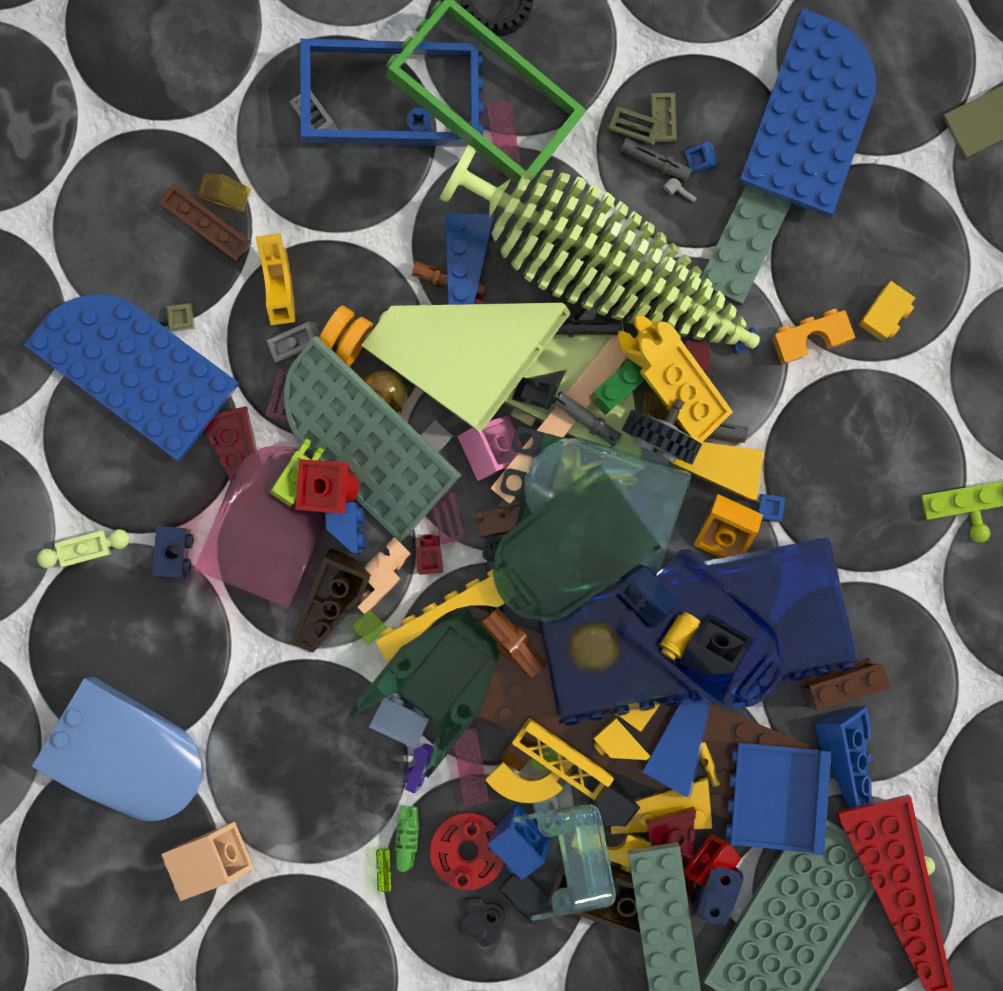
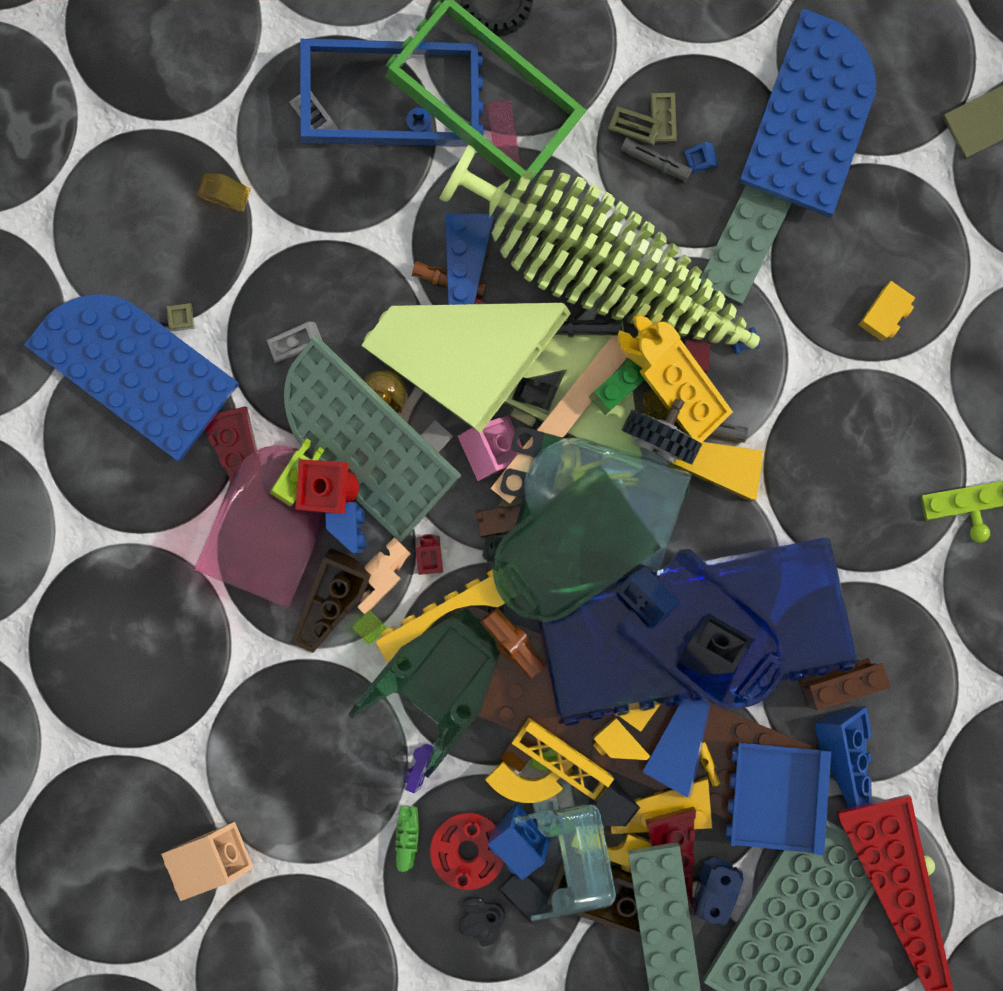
medium blue windscreen [32,677,203,821] -> none
yellowish green plate [37,529,129,568] -> none
dark blue brick [152,526,194,578] -> none
reddish brown plate [158,183,252,263] -> none
yellow arch [256,233,295,325] -> none
clear pink tile [265,368,288,422] -> none
light orange wheel [319,305,373,367] -> none
sand blue slope [369,695,430,749] -> none
clear neon green piece [376,848,391,892] -> none
clear pink tile [433,491,466,545] -> none
clear pink tile [452,728,489,807] -> none
dark grey pin [552,391,622,447] -> none
clear yellow cylinder [569,621,620,673] -> none
yellow head [659,612,701,660] -> none
light grey hand [663,178,697,203] -> none
red slope [683,834,741,886] -> none
light orange slope [693,494,763,566] -> none
blue tile [757,494,785,522] -> none
light orange arch [772,309,855,365] -> none

